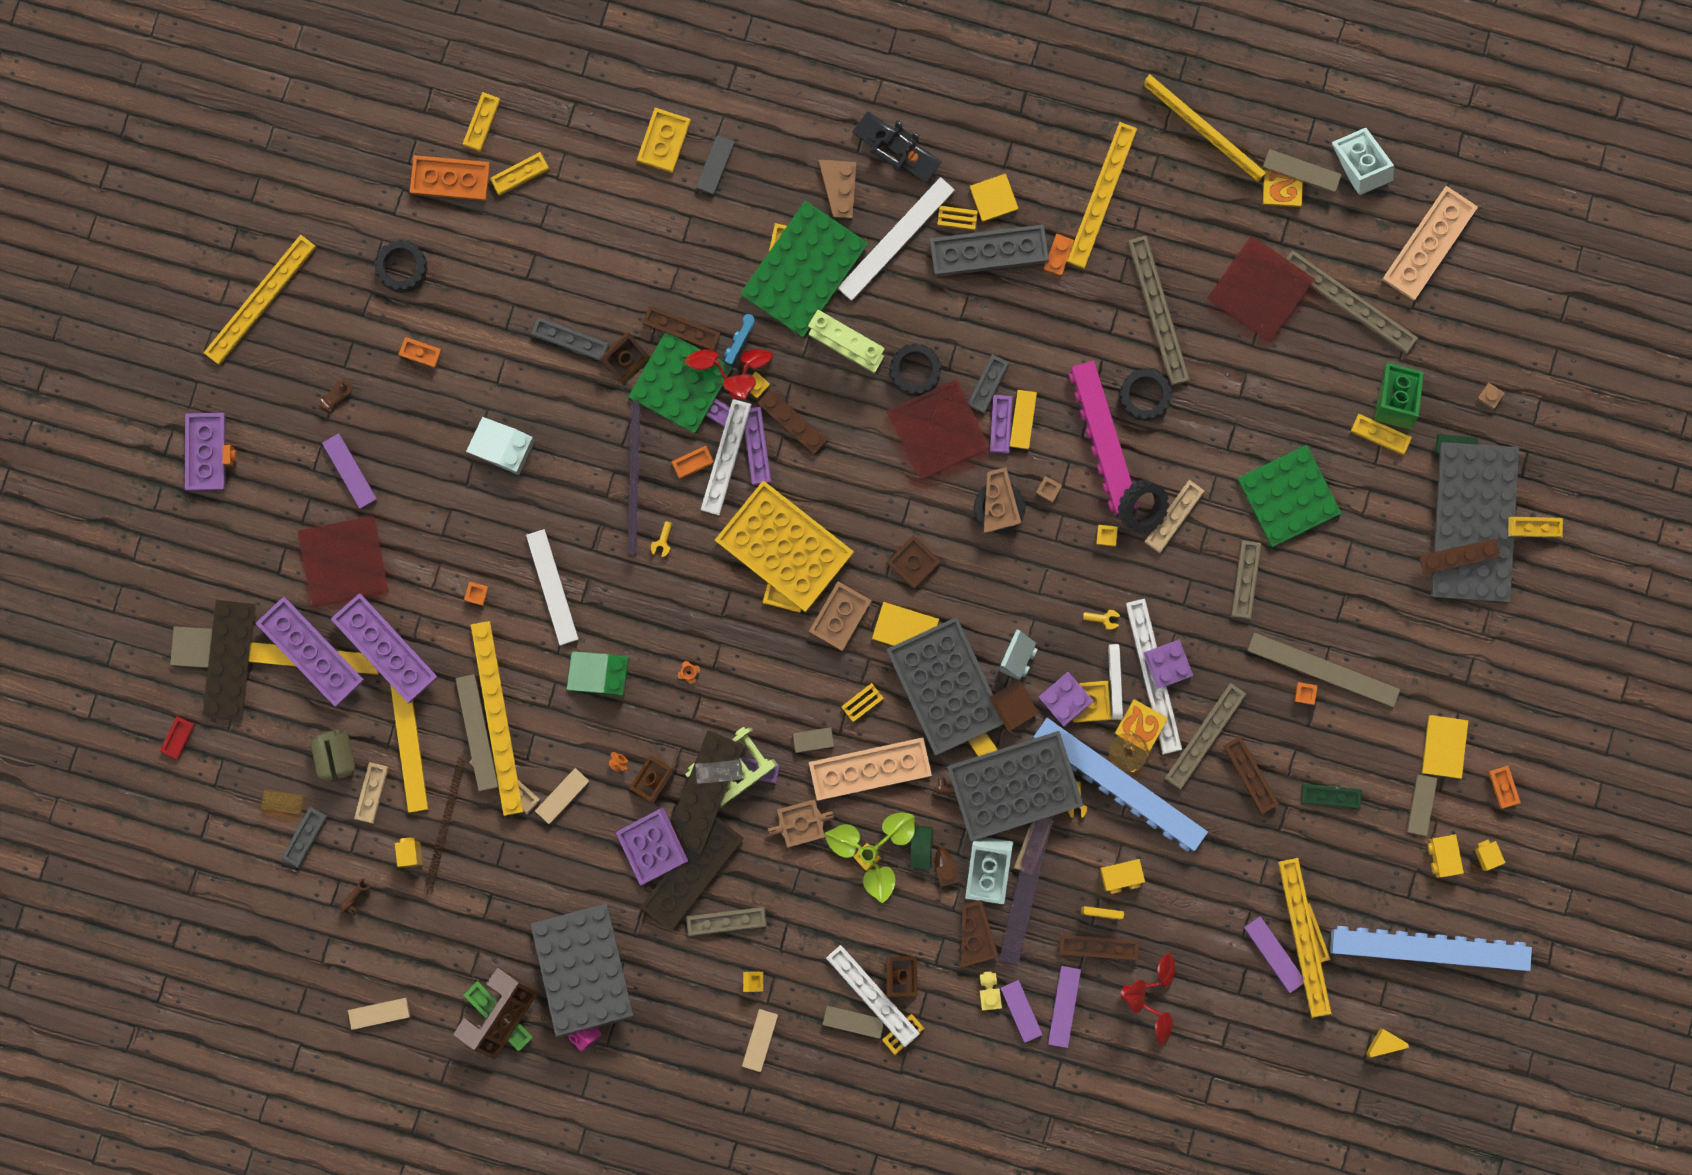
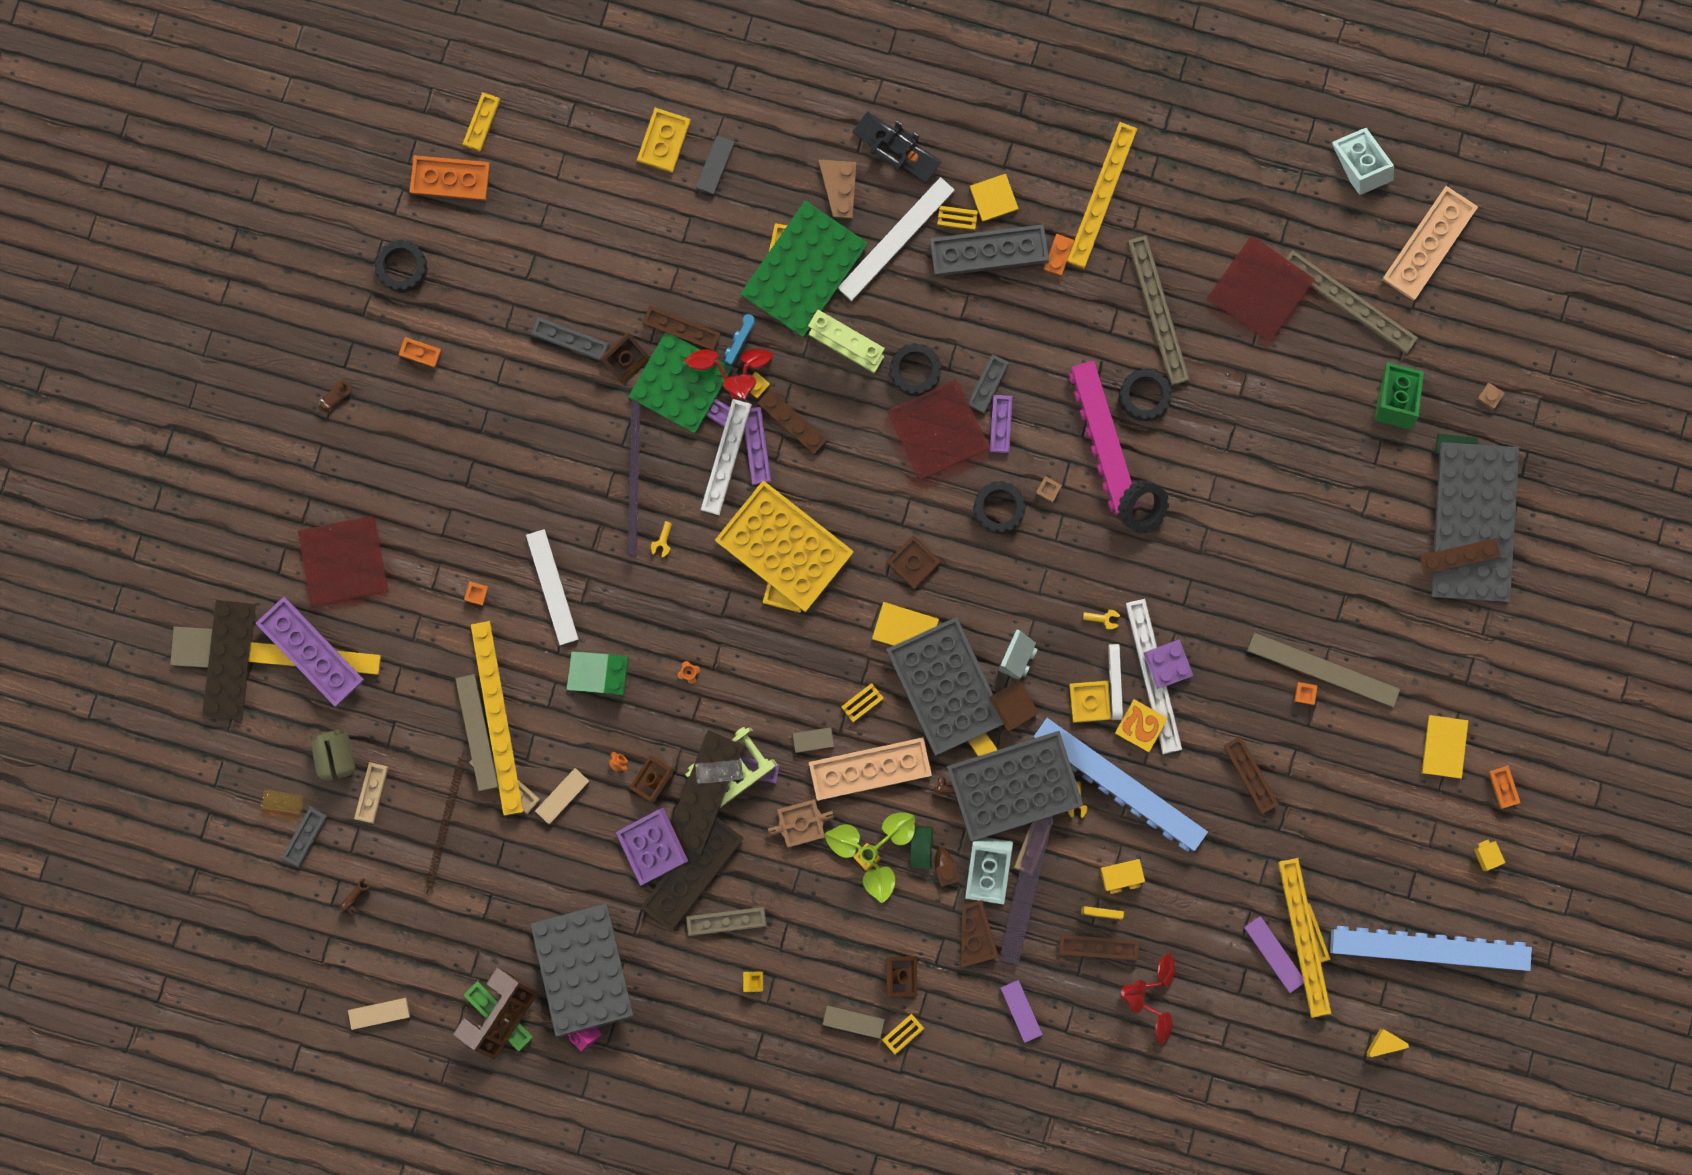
red tile [159,716,195,760] -> none
medium lavender plate [185,413,226,491] -> none
yellow tile [204,235,317,366] -> none
orange plate [222,445,237,467] -> none
medium lavender tile [322,433,377,509] -> none
medium lavender plate [331,593,438,704] -> none
yellow tile [390,684,429,813] -> none
yellow brick [395,837,423,868] -> none
light aqua slope [466,417,535,475] -> none
yellow tile [490,152,550,196] -> none
orange tile [671,446,714,480] -> none
tan tile [742,1009,778,1072] -> none
medium nougat plate [809,582,872,652] -> none
white tile [826,945,920,1047] -> none
light yellow plate [980,971,1002,1010] -> none
medium nougat wing [984,467,1021,534] -> none
yellow tile [1010,390,1037,450] -> none
medium lavender plate [1039,672,1094,727] -> none
medium lavender tile [1048,966,1081,1048] -> none
yellow plate [1096,525,1118,547] -> none
clear yellow plate [1109,732,1149,772] -> none
yellow tile [1144,74,1266,182] -> none
tan tile [1144,480,1205,554] -> none
dark tan tile [1164,683,1246,790] -> none
dark tan tile [1231,540,1261,620] -> none
green plate [1237,445,1342,548] -> none
dark tan tile [1262,149,1342,193] -> none
yellow tile [1263,169,1303,207] -> none
dark green tile [1301,784,1362,809] -> none
yellow tile [1350,414,1412,455] -> none
dark tan tile [1407,774,1437,836] -> none
yellow brick [1427,834,1464,878] -> none
yellow tile [1508,517,1563,538] -> none

